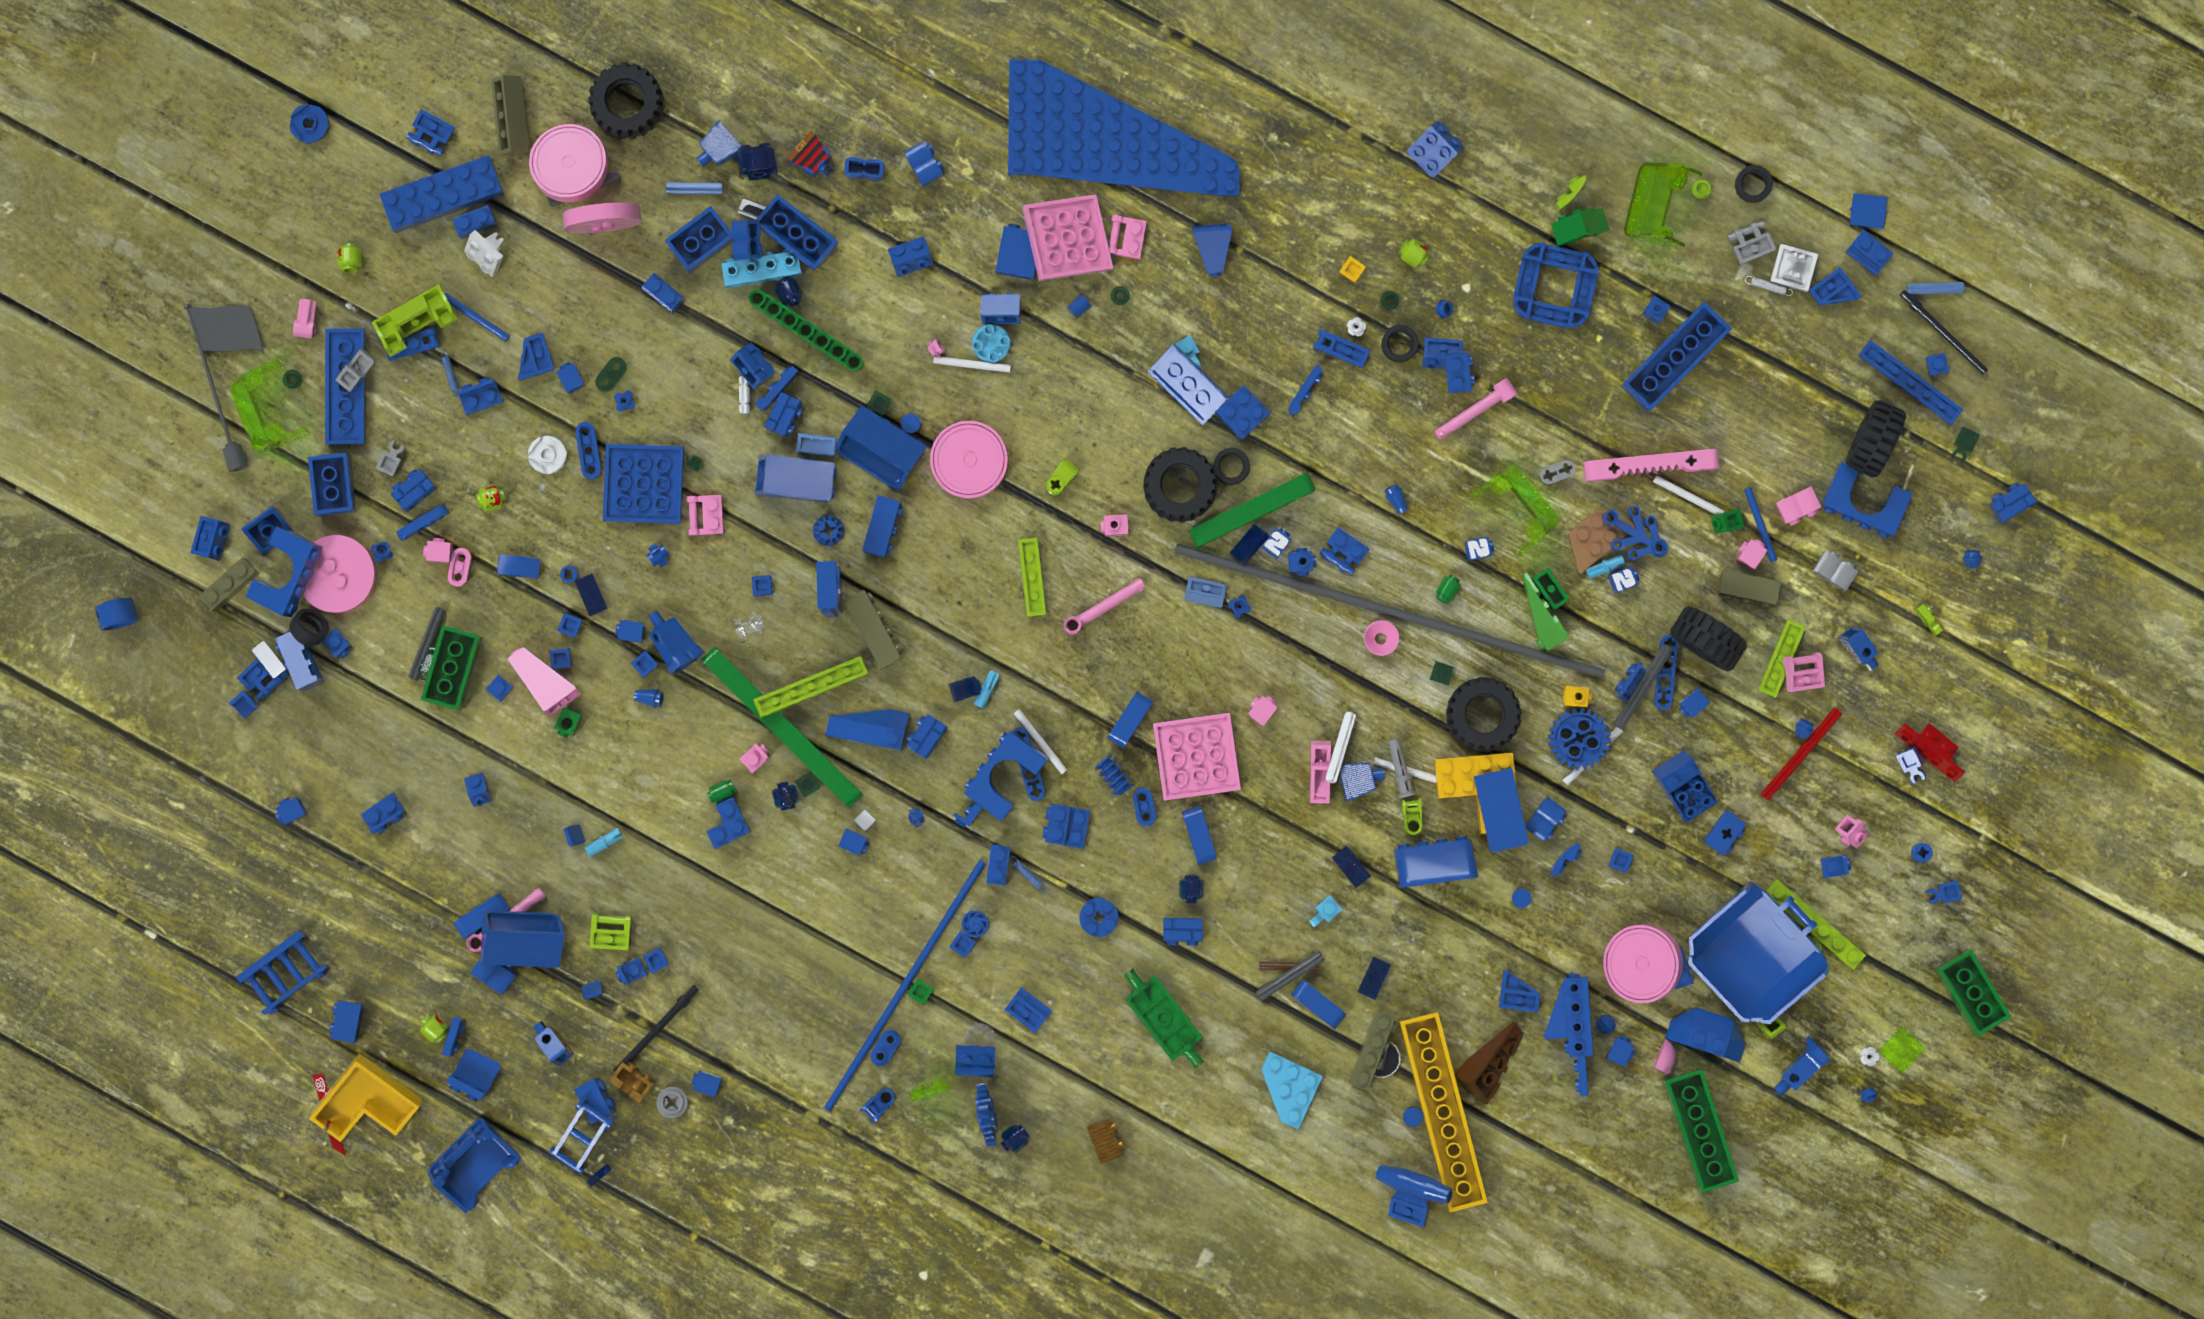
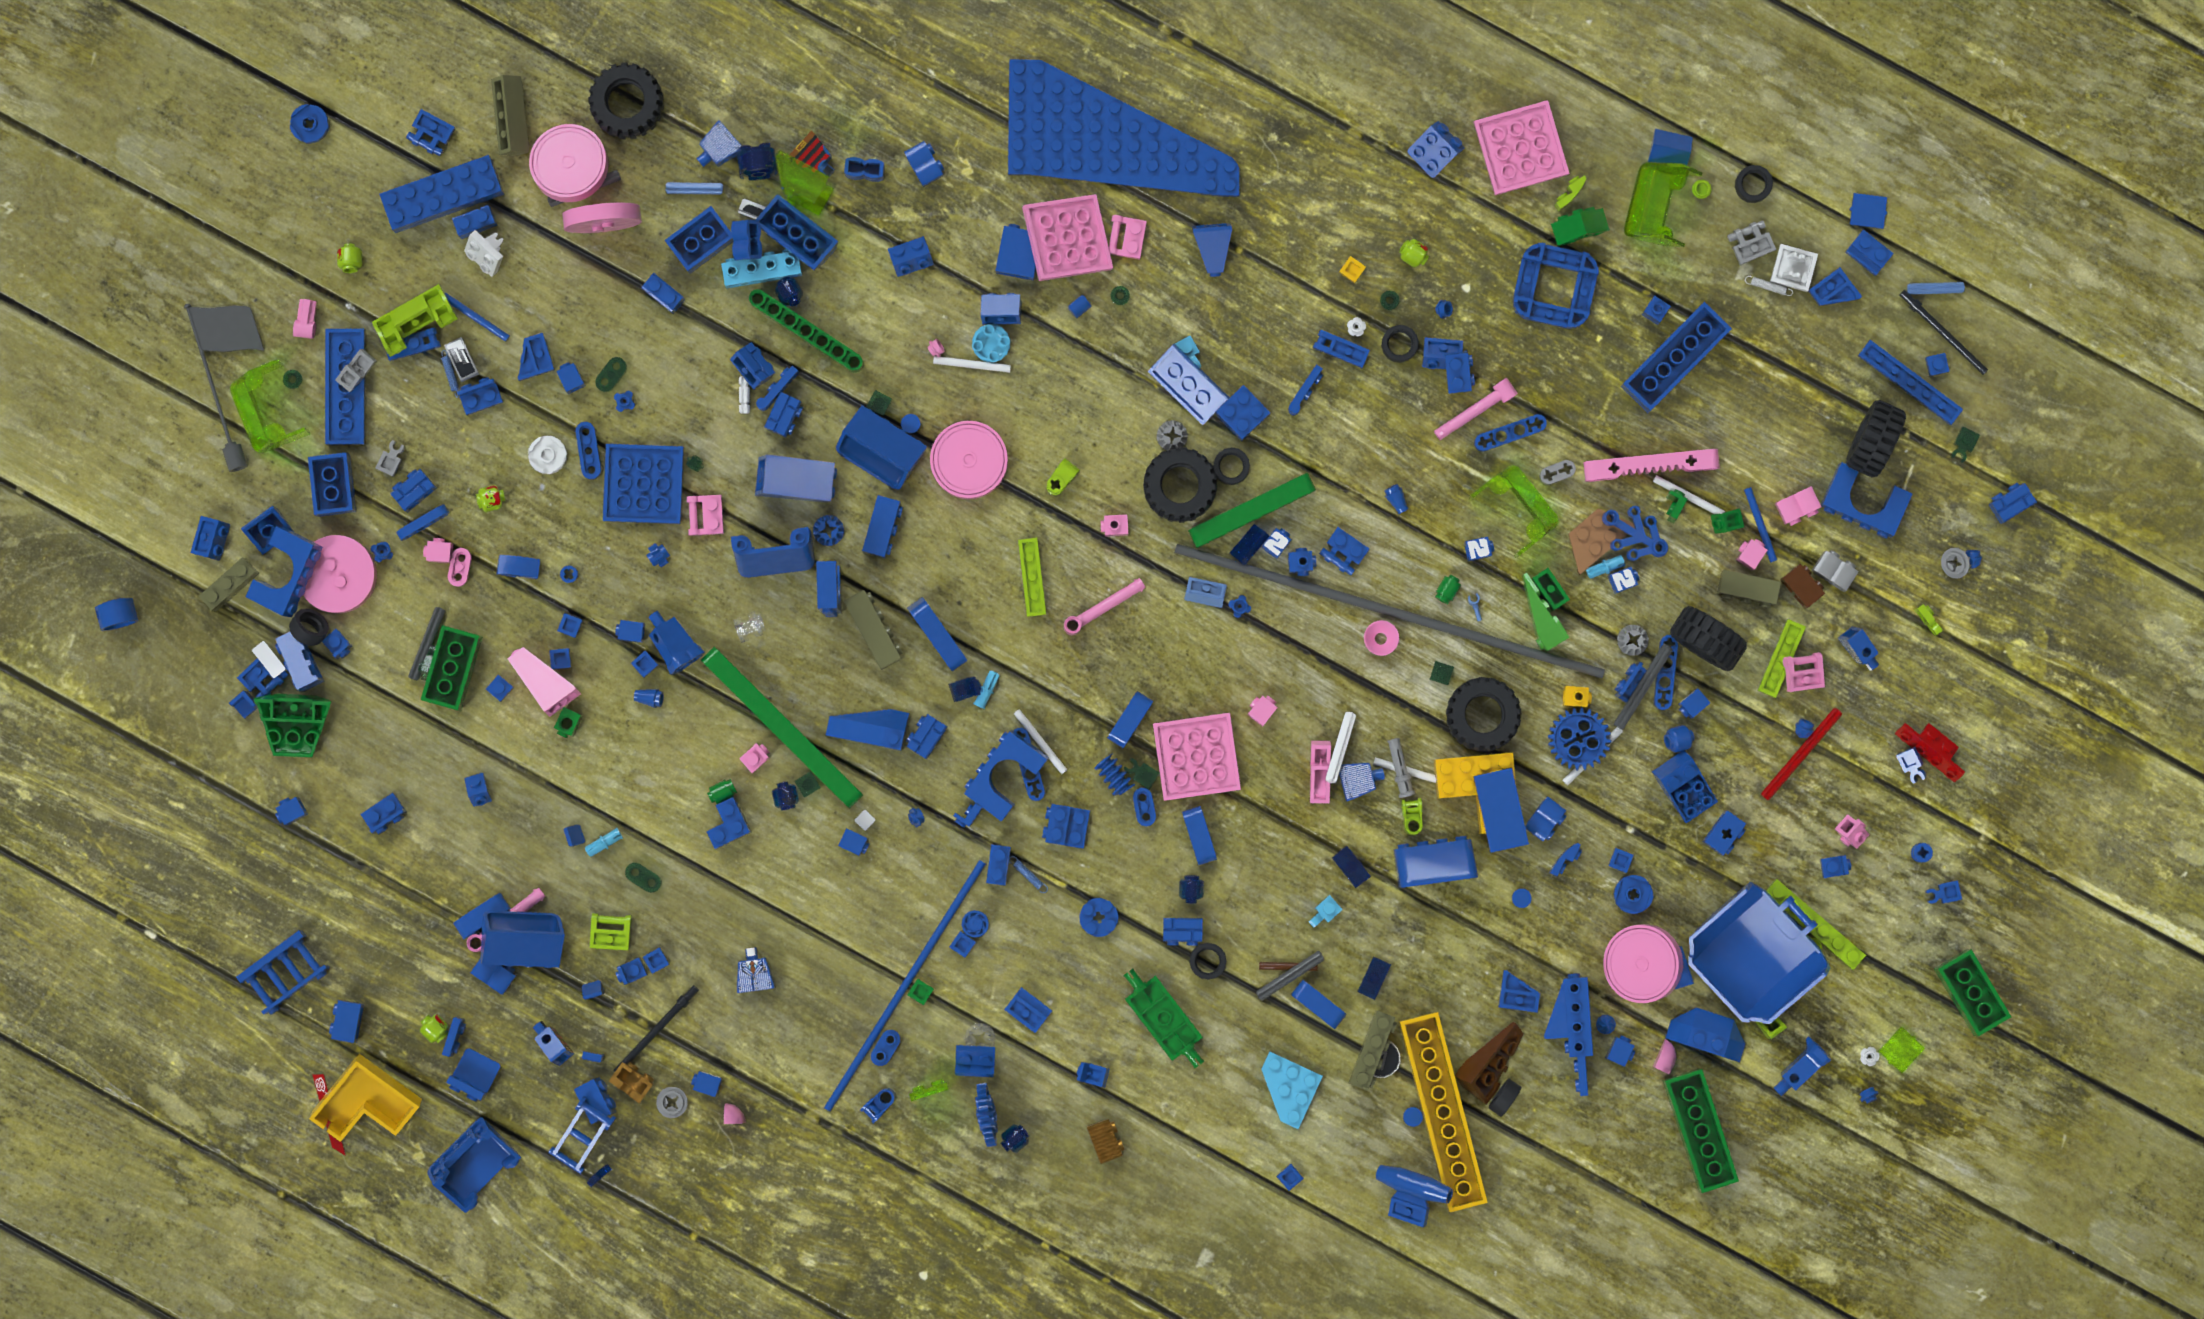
clear blue plate [575,574,608,617] -> none
blue tile [751,575,773,597] -> none
lime plate [753,656,868,718] -> none
medium blue plate [796,433,837,457] -> none
none -> green wedge [254,694,332,757]
none -> slope [444,337,479,382]
none -> blue tile [582,1051,604,1063]
none -> clear green plate [625,863,662,893]
none -> bright pink brick [724,1103,746,1124]
none -> blue windscreen [731,527,815,578]
none -> torso [737,947,776,993]
none -> clear neon green windscreen [775,150,834,216]
none -> blue beam [907,597,968,671]
none -> blue bracket [1077,1062,1110,1088]
none -> clear green plate [1124,758,1160,790]
none -> light grey gear [1157,420,1188,451]
none -> black tyre [1189,943,1227,980]
none -> blue tile [1276,1164,1304,1191]
none -> medium blue hand [1468,593,1482,621]
none -> bright pink plate [1473,100,1570,196]
none -> blue beam [1474,414,1547,452]
none -> black tyre [1488,1079,1522,1117]
none -> blue plate [1613,875,1653,914]
none -> light grey gear [1617,625,1649,656]
none -> blue slope [1647,129,1693,175]
none -> blue head [1664,725,1694,753]
none -> green bracket [1666,489,1687,524]
none -> reddish brown piece [1780,564,1825,609]
none -> light grey gear [1941,548,1971,578]

